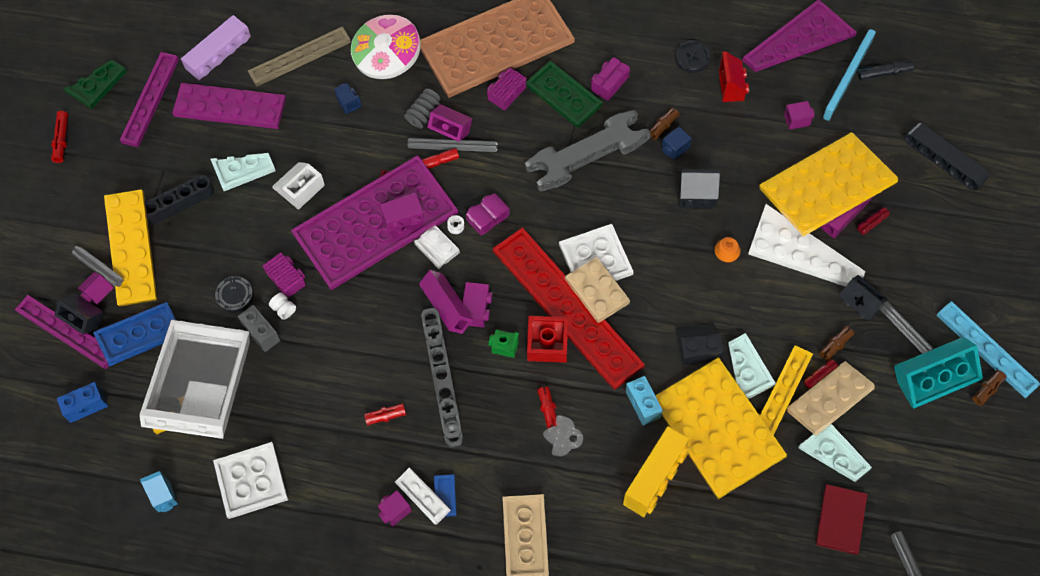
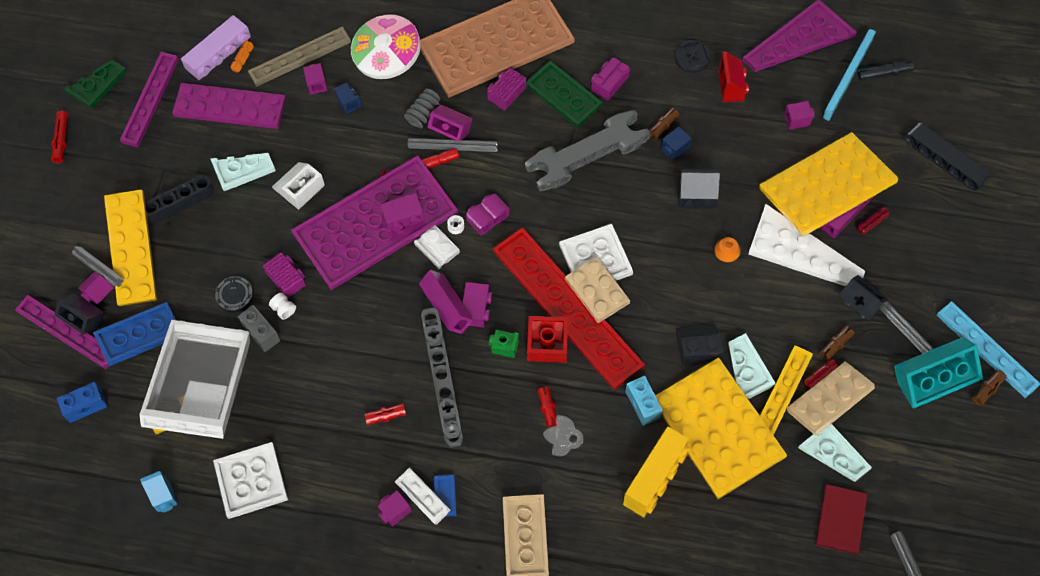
none -> orange axle [230,41,253,73]
none -> magenta brick [303,63,327,95]

